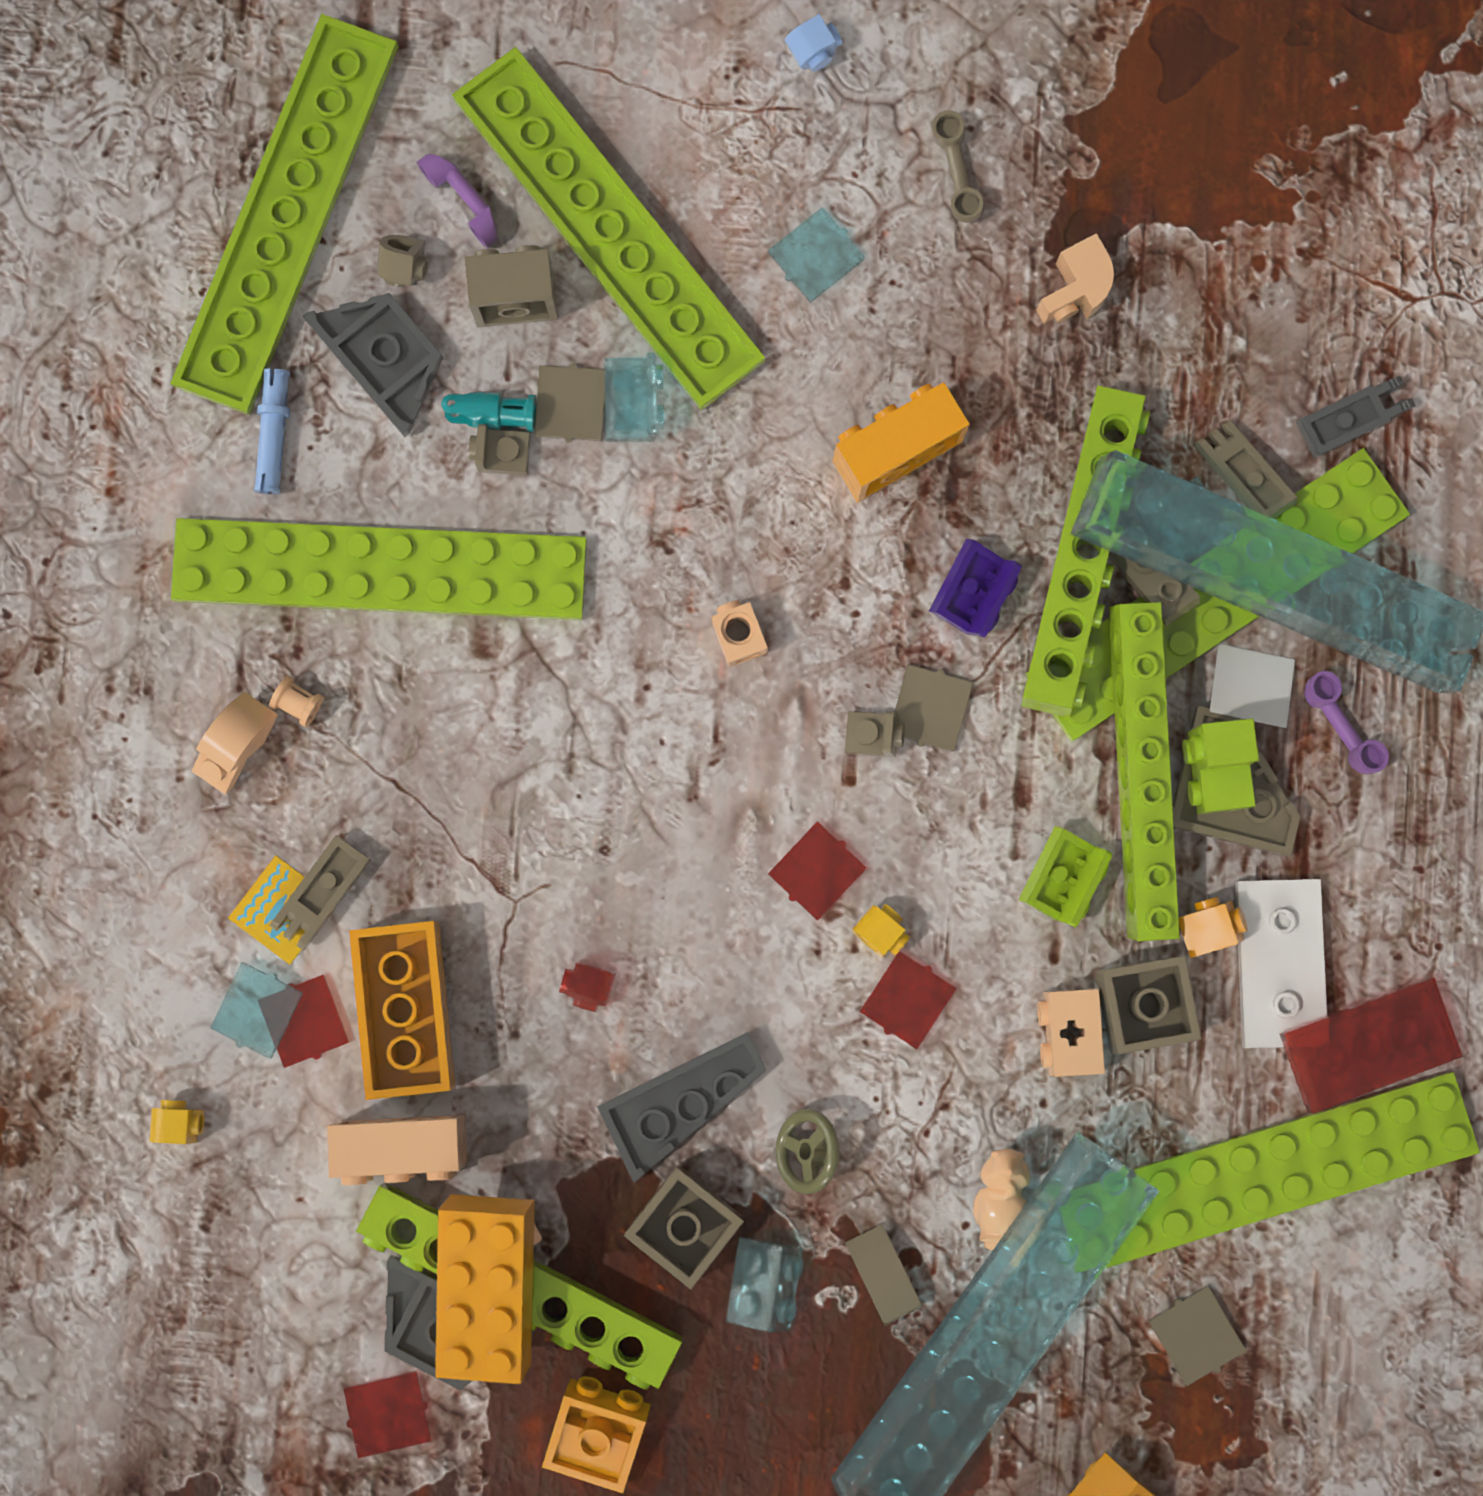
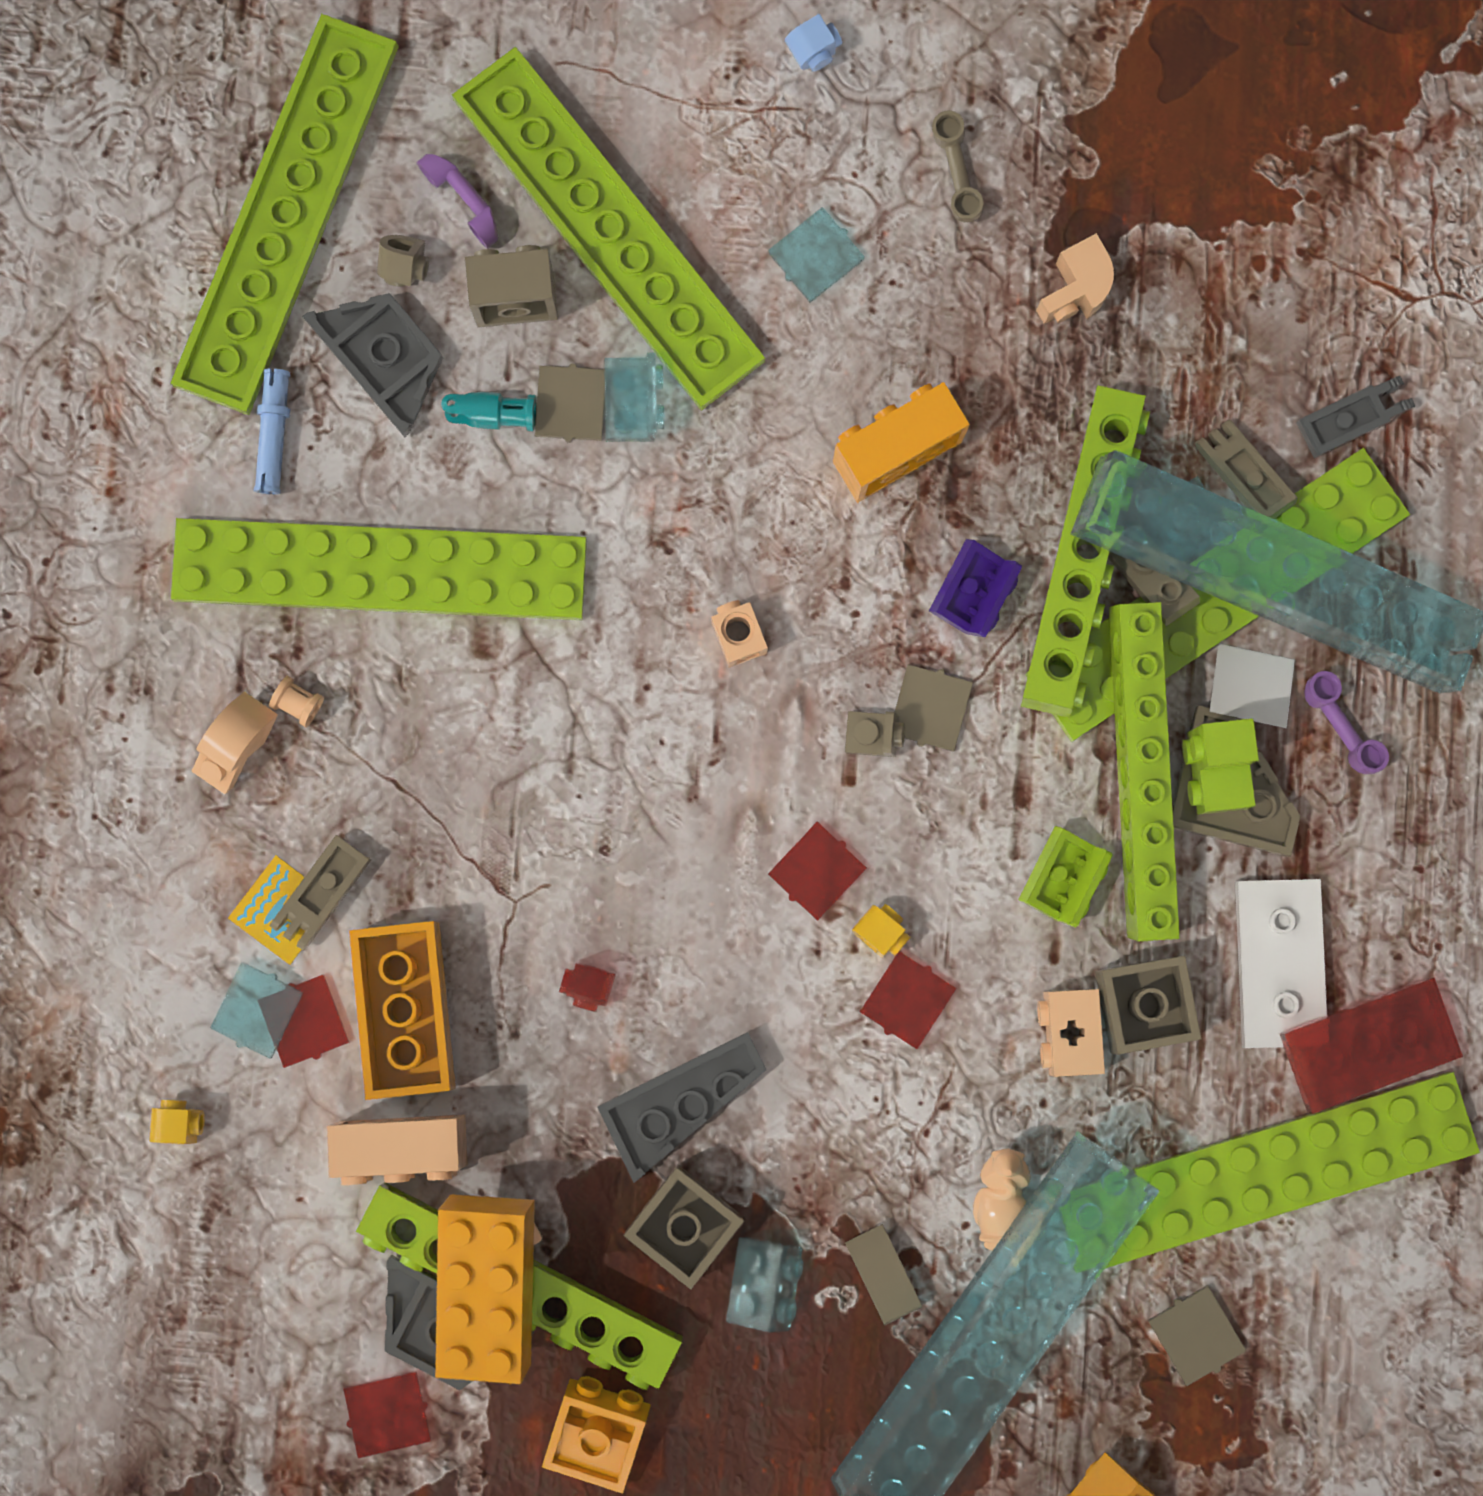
dark tan bracket [469,424,531,476] -> none
olive piece [775,1109,839,1194] -> none
light orange brick [1179,896,1248,958] -> none

